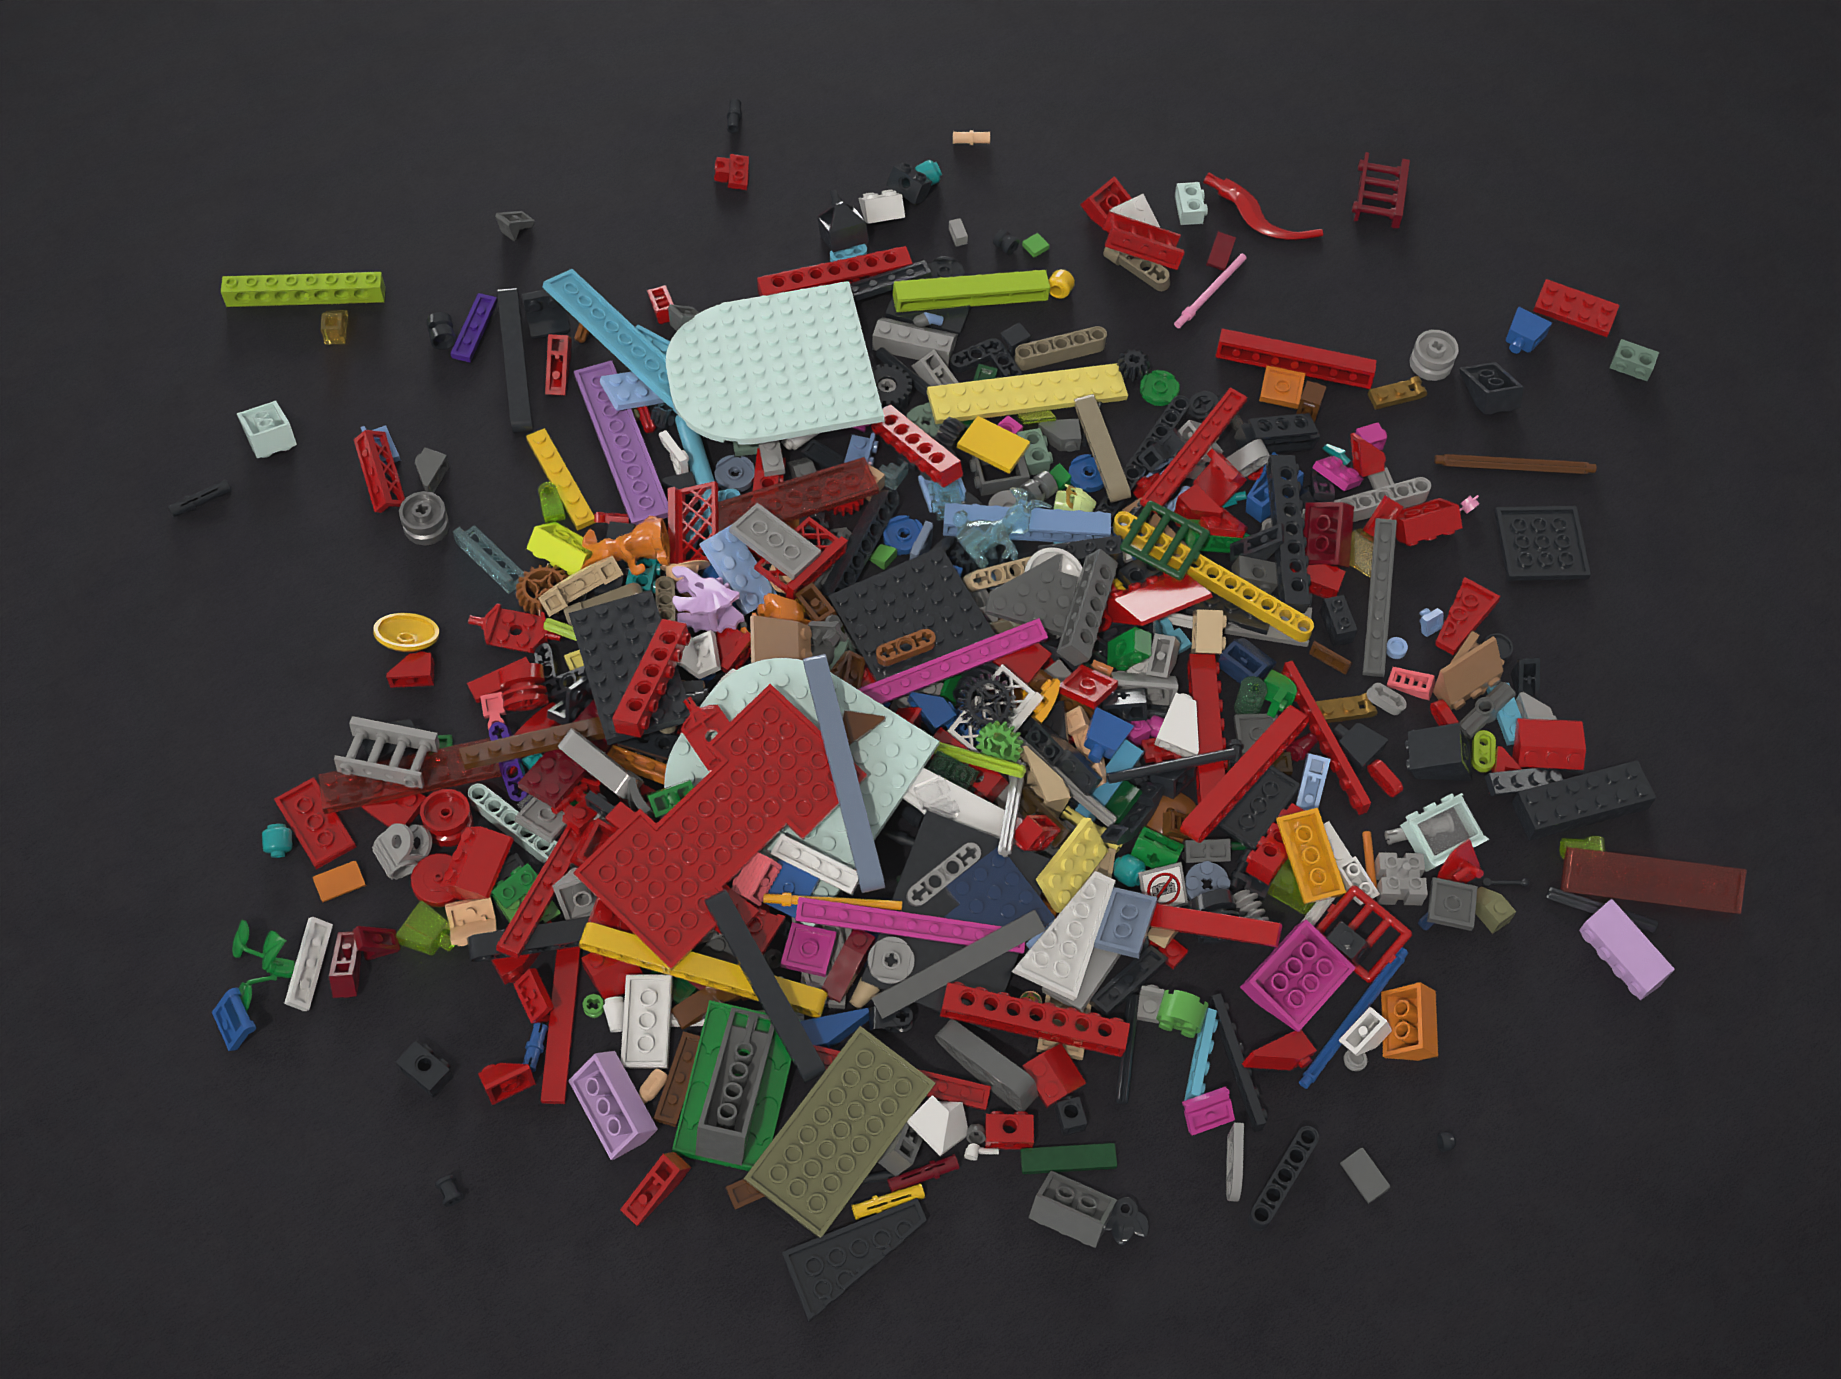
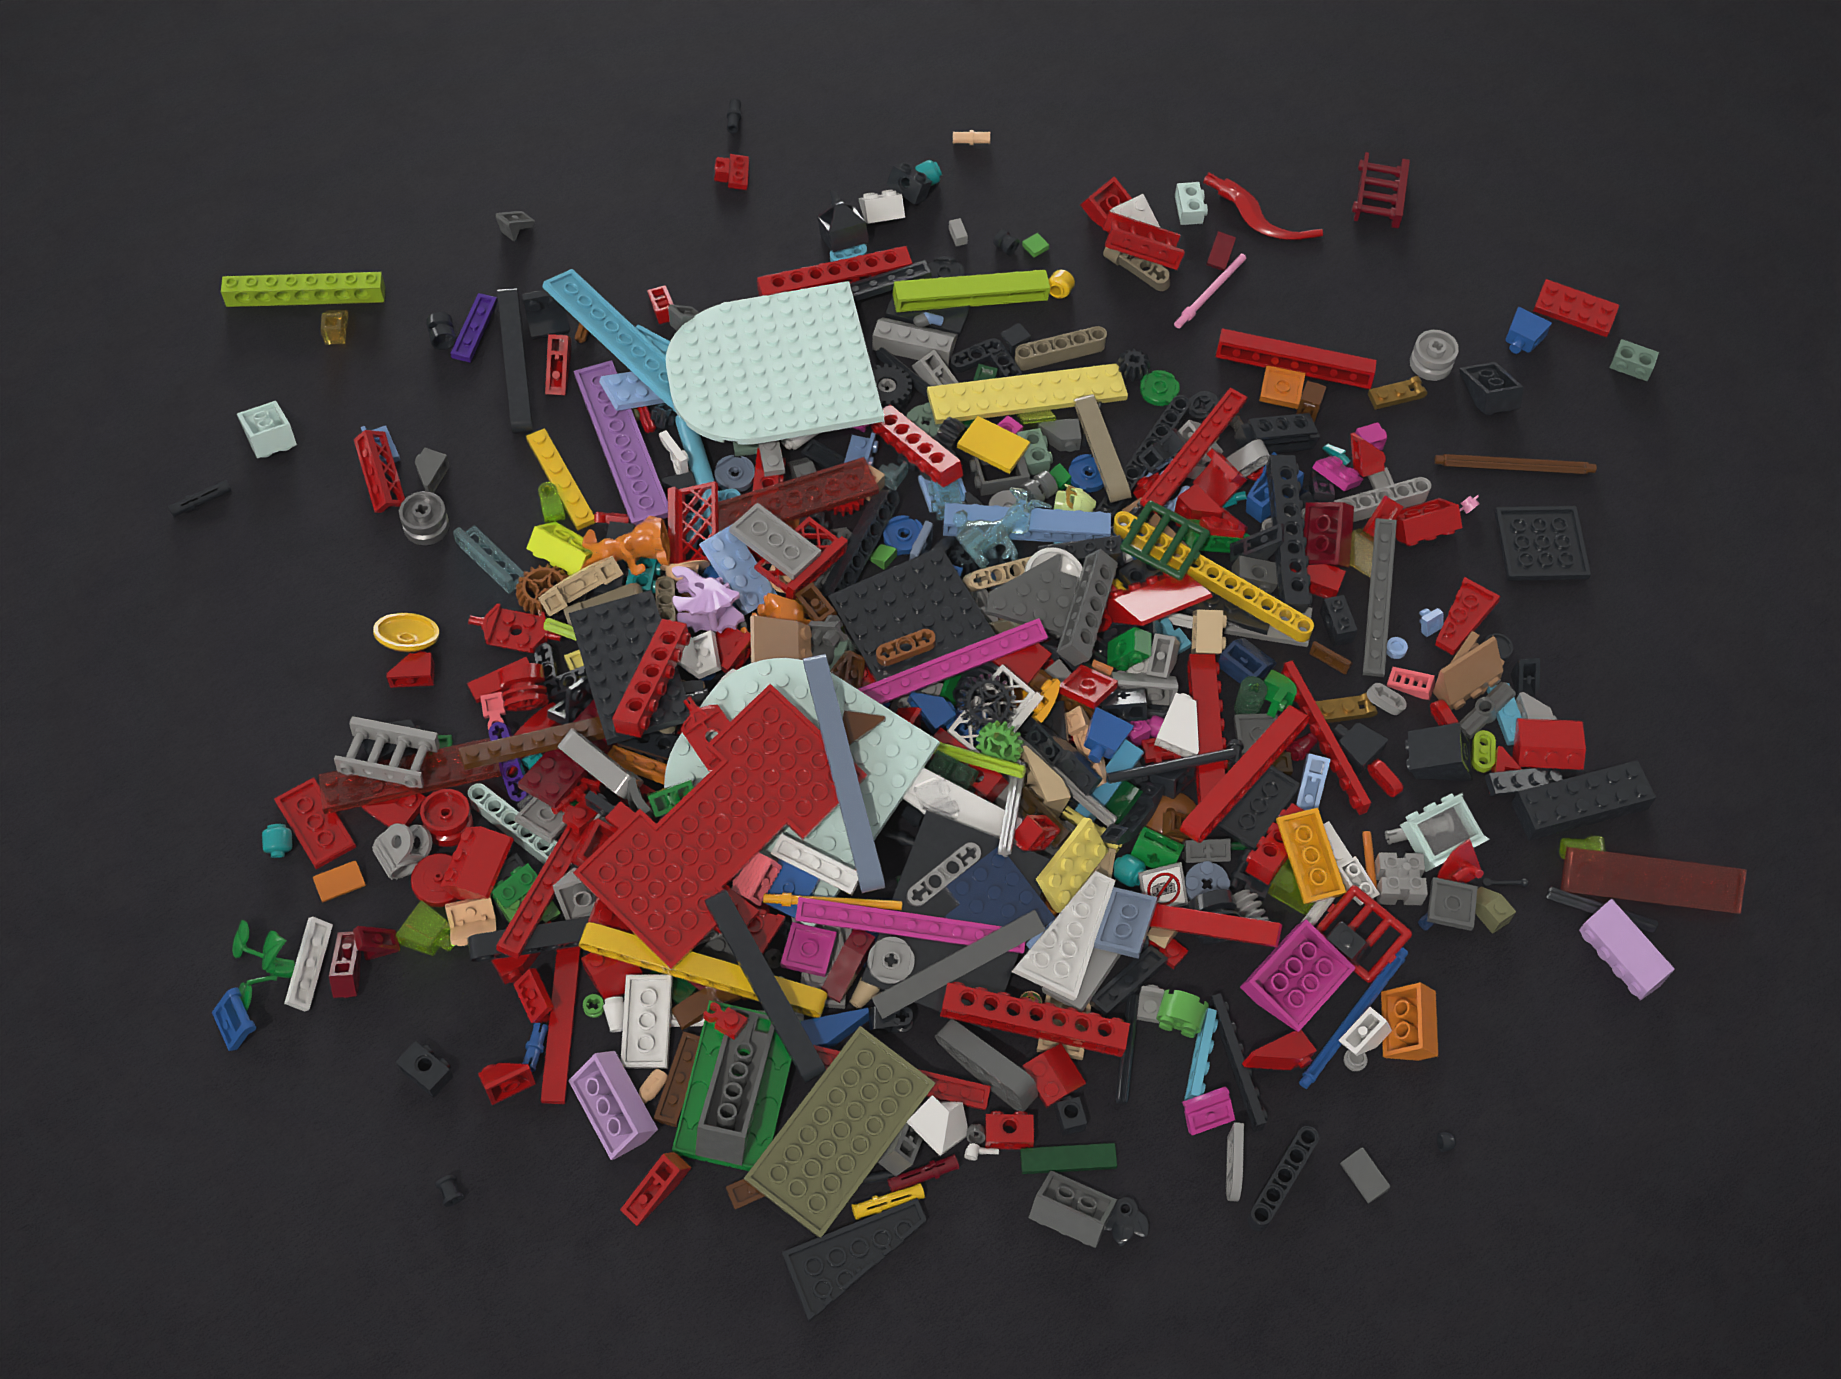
none -> red plate [703,1002,748,1040]

